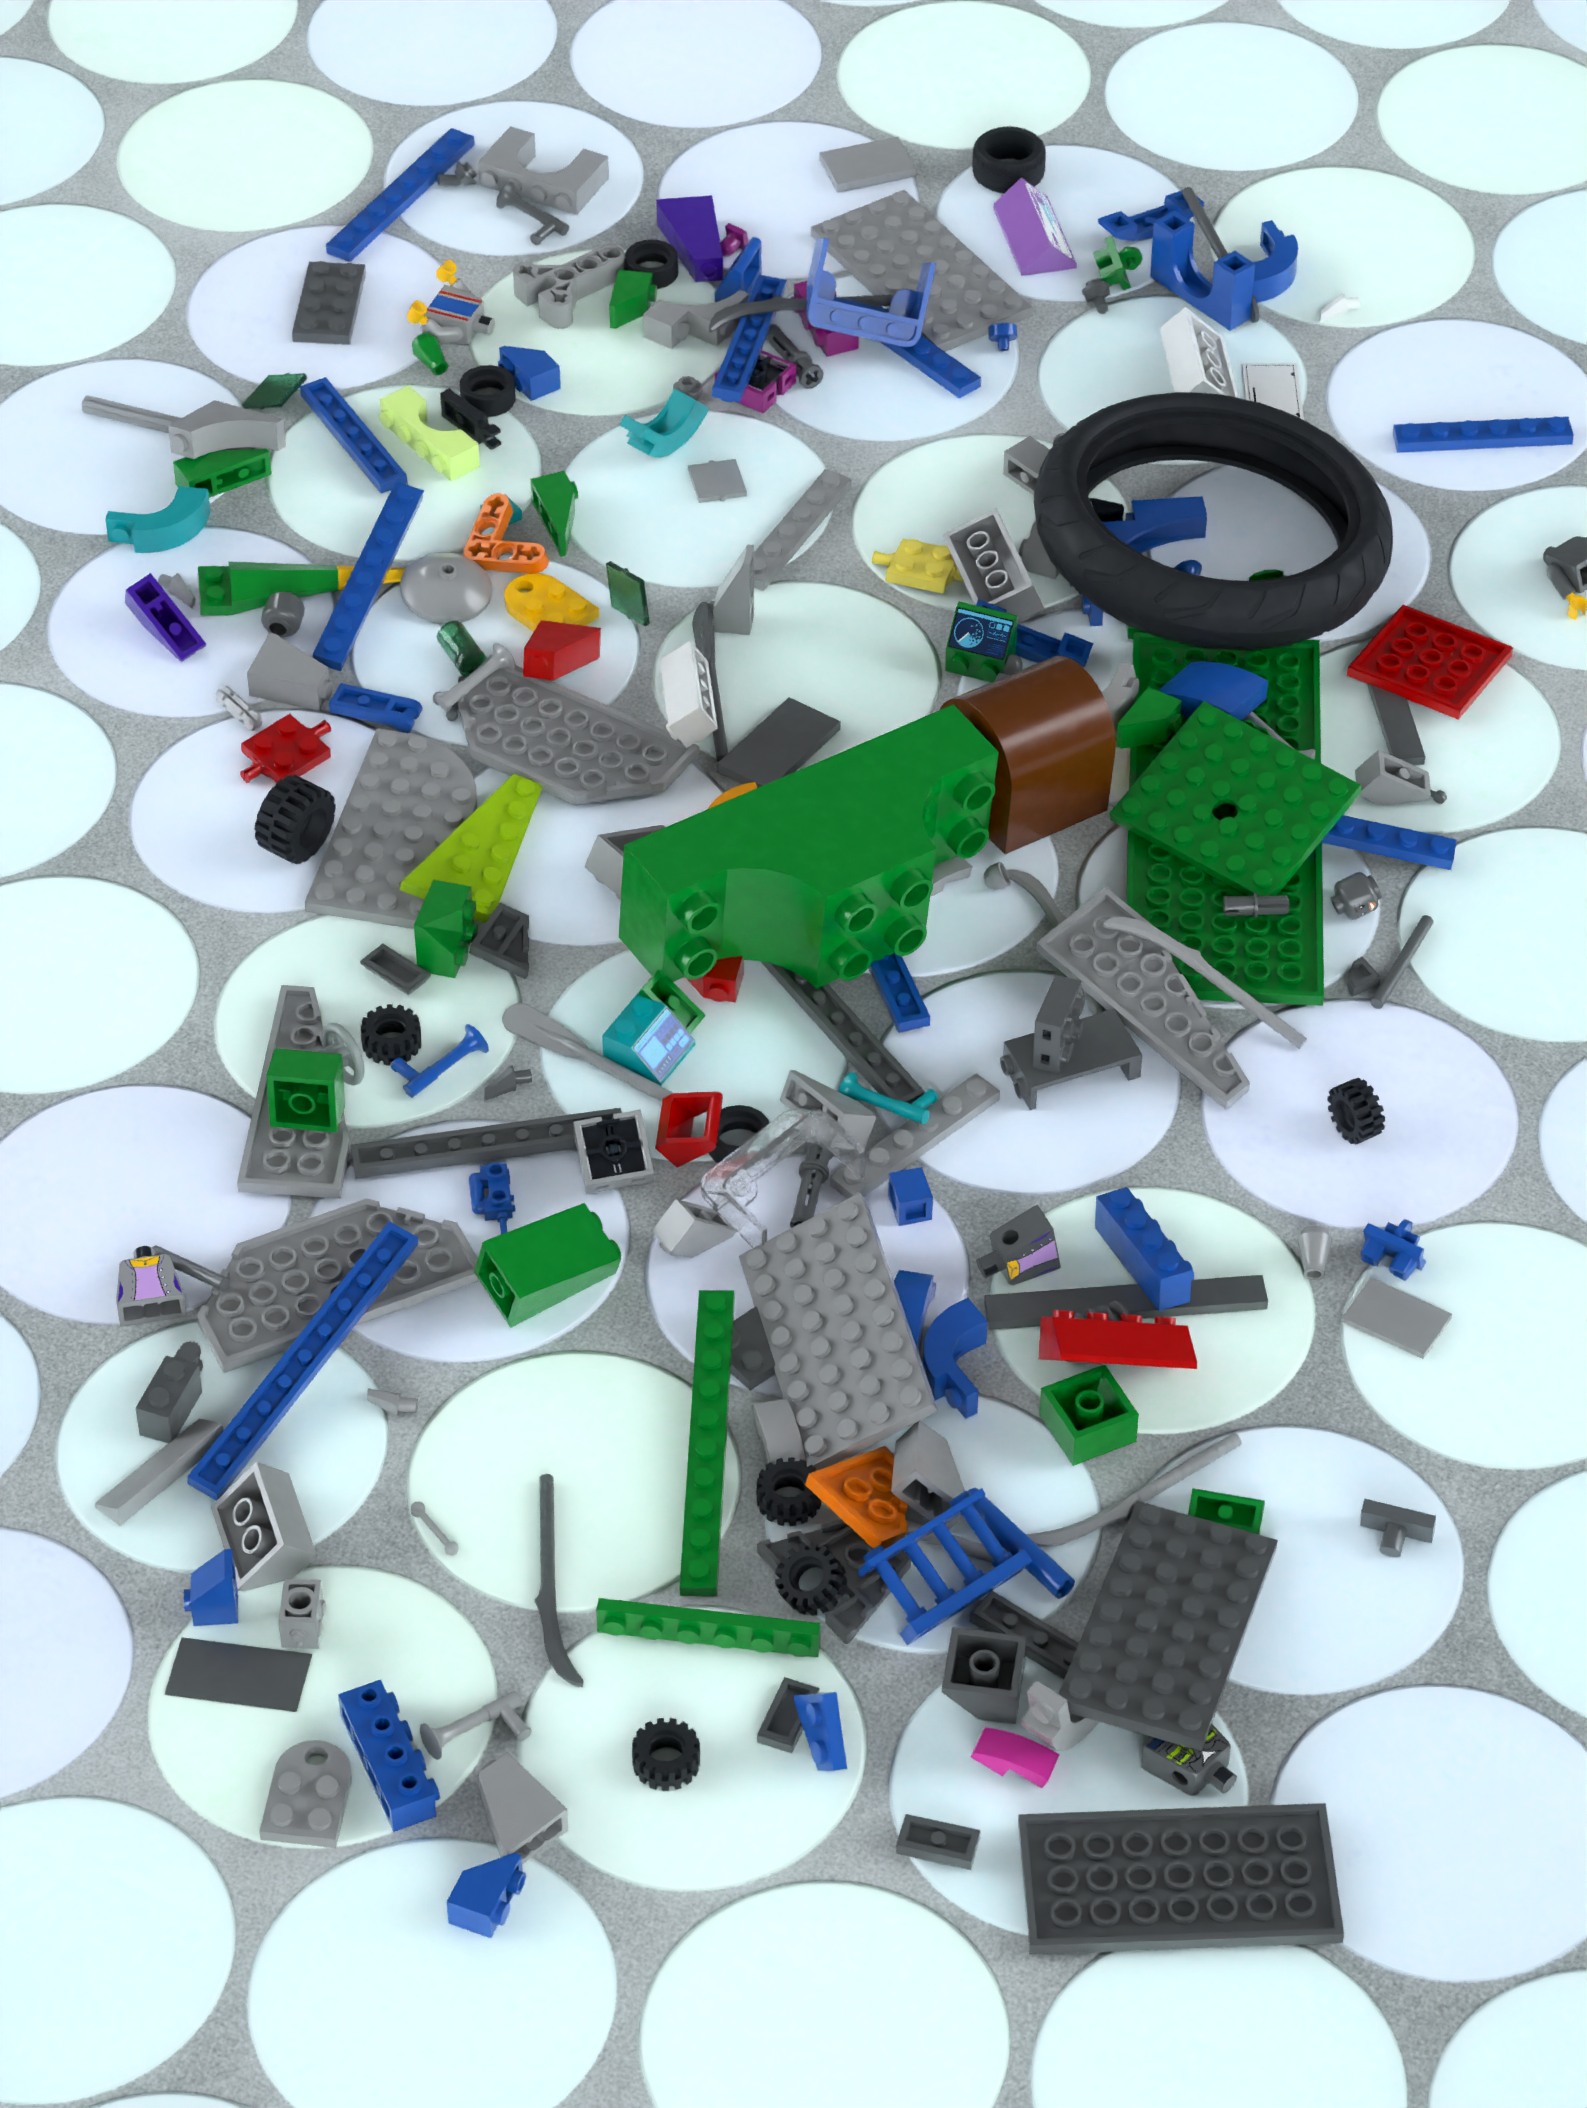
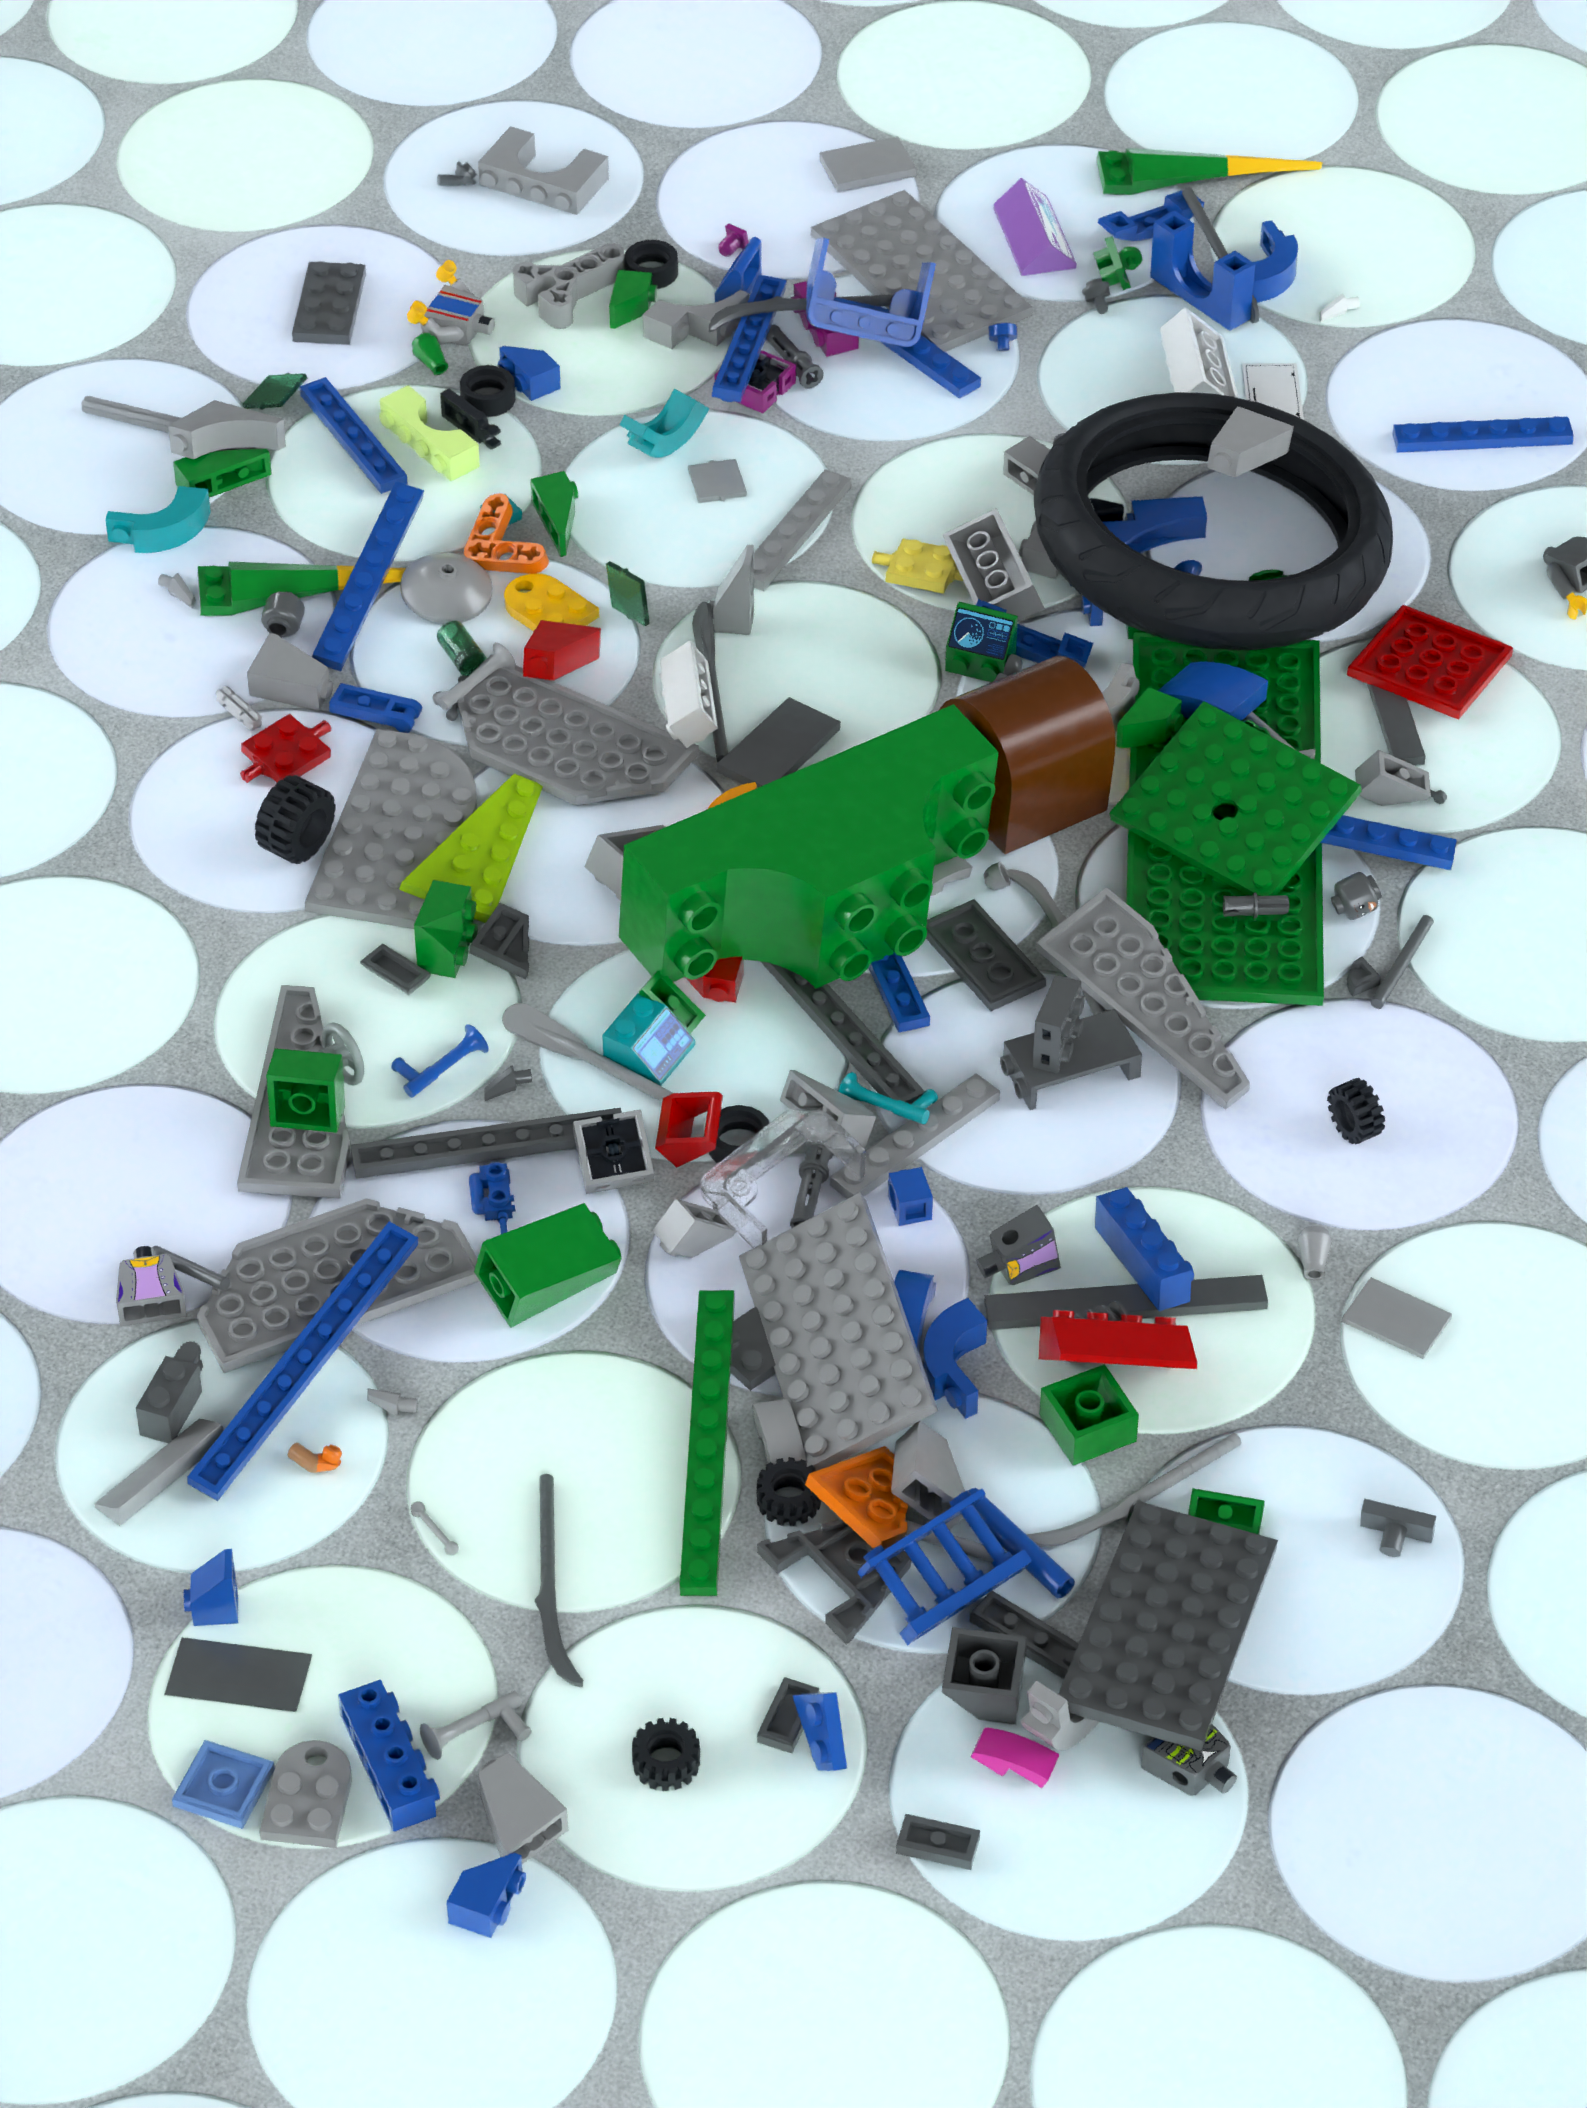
dark purple slope [125,573,206,662] -> none
light grey slope [211,1462,317,1592] -> none
light grey head [278,1579,326,1649] -> none
blue plate [326,128,475,262] -> none
black tyre [361,1004,422,1066] -> none
dark grey piece [496,182,569,246] -> none
green plate [596,1598,820,1657] -> none
dark purple slope [656,195,723,282] -> none
light grey plate [673,376,702,400] -> none
black tyre [775,1543,847,1616] -> none
black tyre [972,126,1046,194] -> none
dark grey plate [1018,1803,1344,1955] -> none
light grey piece [1102,917,1307,1049] -> none
blue hips [1360,1219,1426,1281] -> none
none -> medium blue tile [172,1740,275,1829]
none -> arm [287,1442,342,1473]
none -> dark grey tile [926,899,1046,1012]
none -> green plate [1096,148,1322,195]
none -> light grey slope [1206,406,1294,478]

